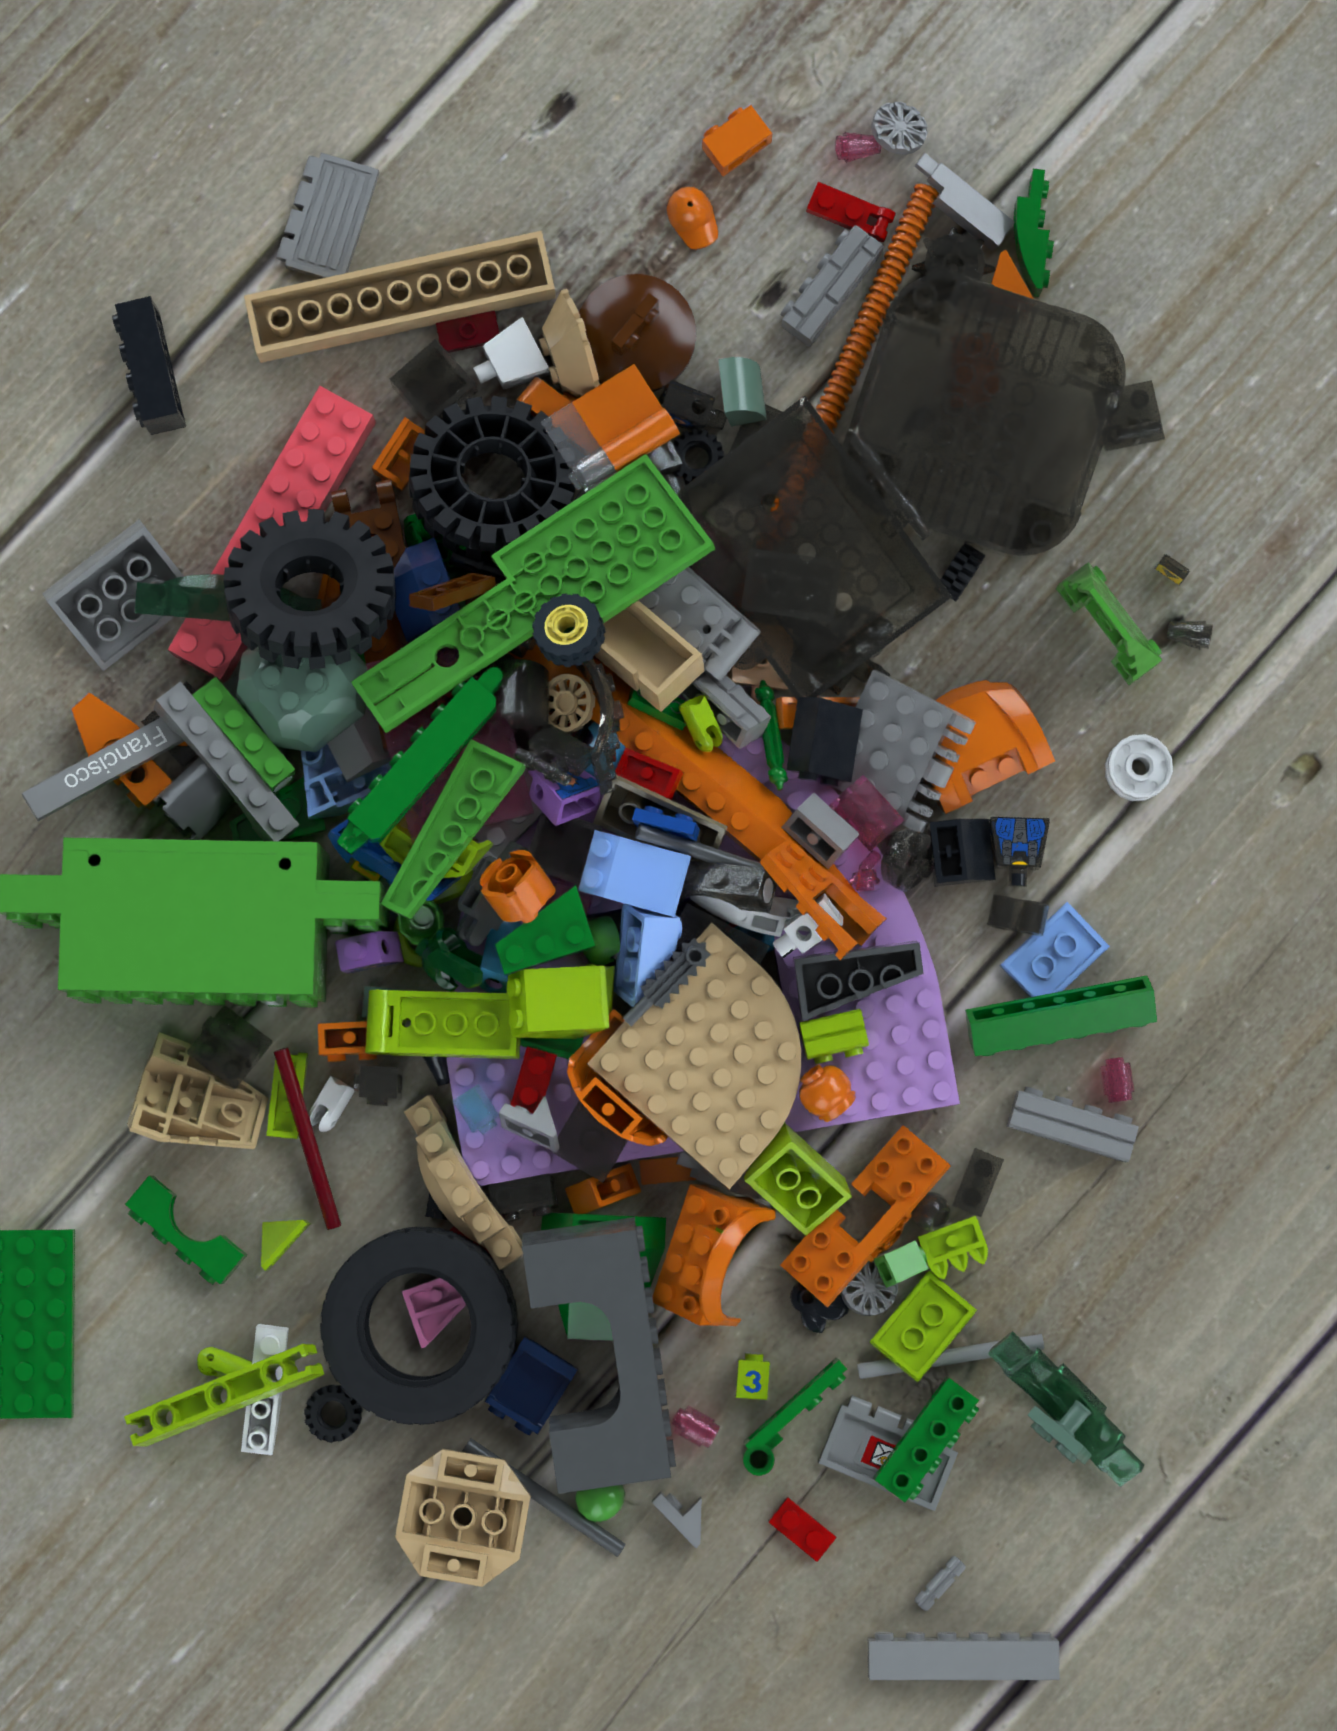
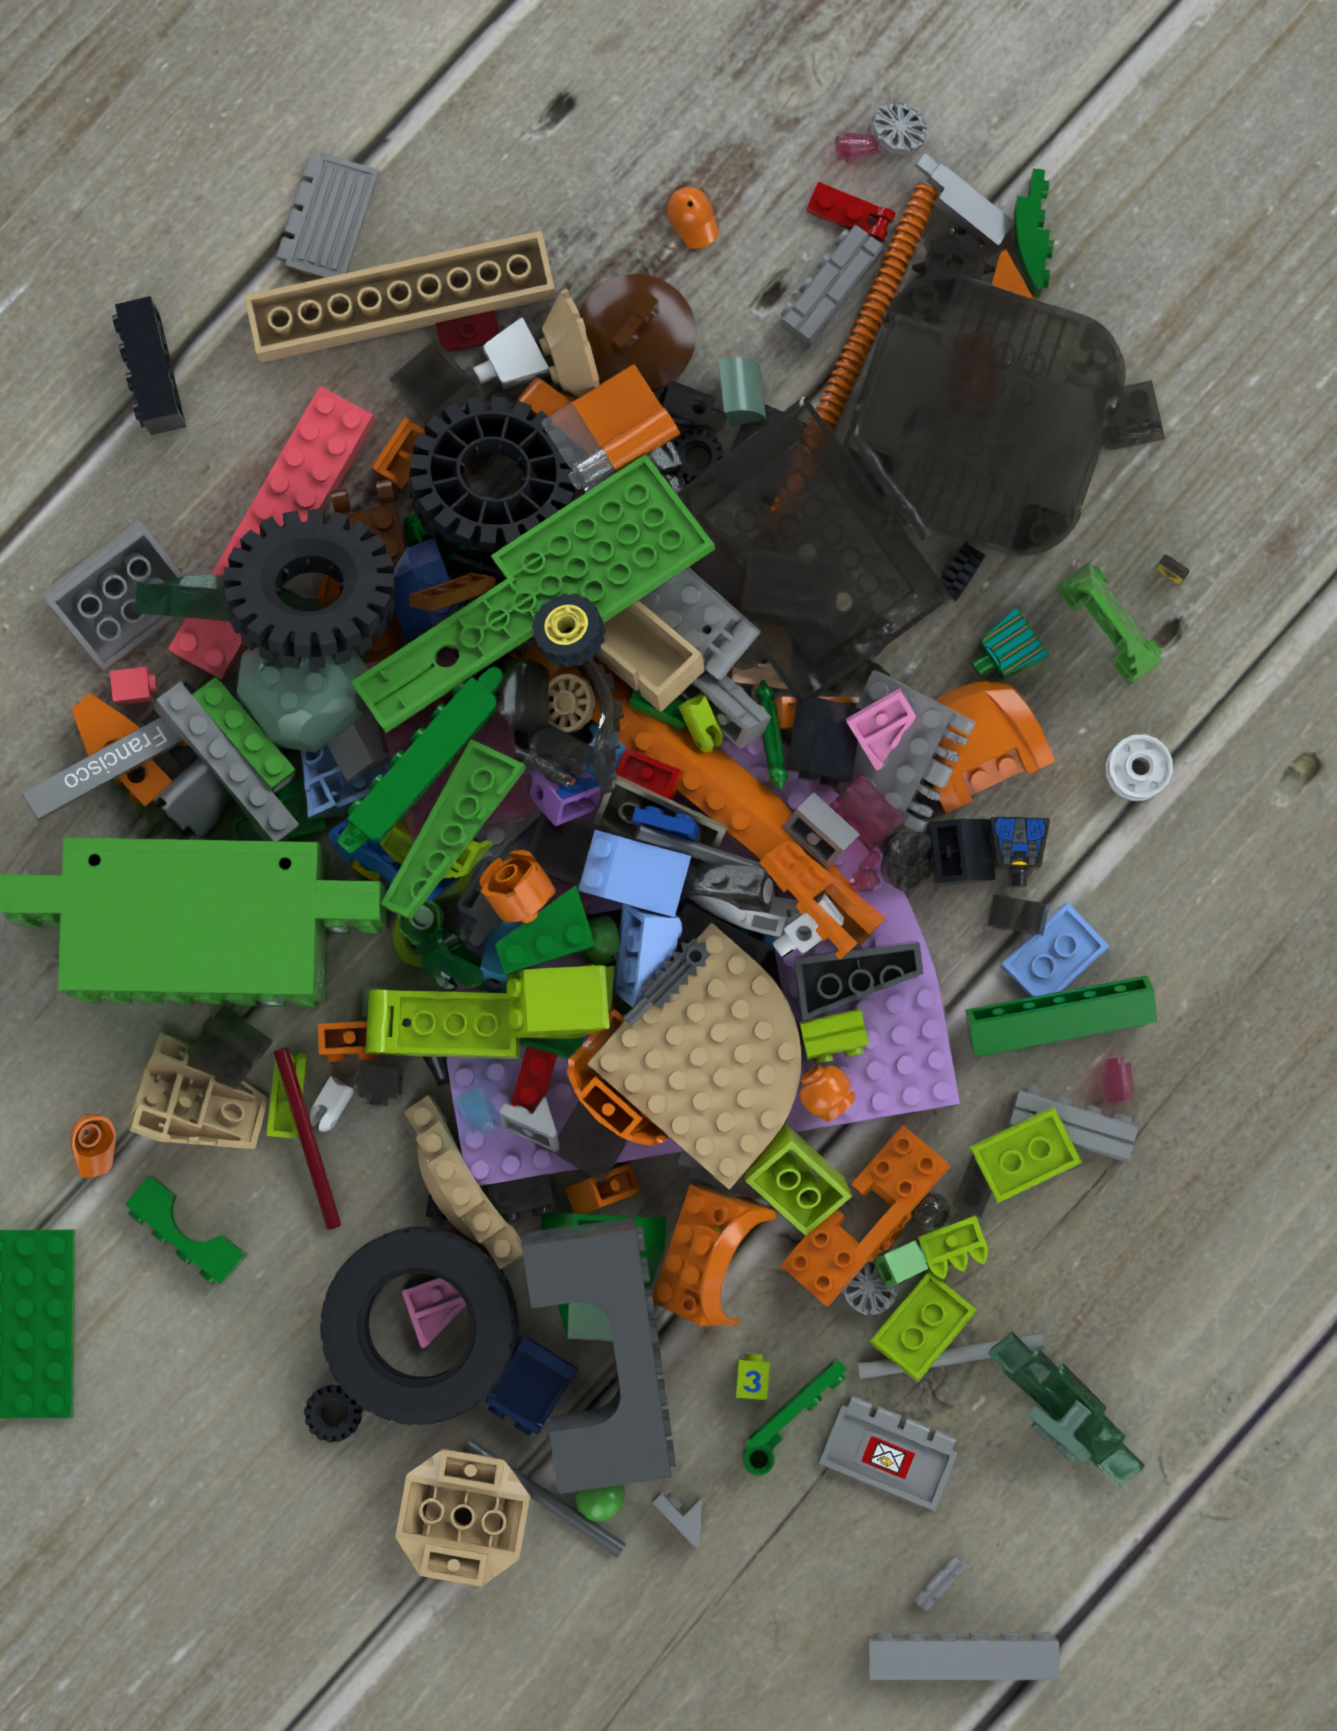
lime piece [124,1344,325,1447] -> none
lime piece [197,1347,252,1378] -> none
white slope [241,1324,289,1455] -> none
lime slope [261,1220,311,1271] -> none
medium lavender torso [335,931,404,974] -> none
orange sticker [639,1157,696,1185] -> none
clear pink brick [671,1405,720,1448] -> none
orange brick [702,105,772,177] -> none
red plate [768,1496,837,1562] -> none
black plate [790,1283,849,1333] -> none
green brick [873,1376,979,1502] -> none
clear smoke cone [1167,621,1213,651] -> none
none -> orange cap [70,1114,116,1178]
none -> coral brick [110,667,158,706]
none -> bright pink wing [846,688,916,771]
none -> green torso [970,607,1049,680]
none -> lime tile [970,1106,1082,1203]

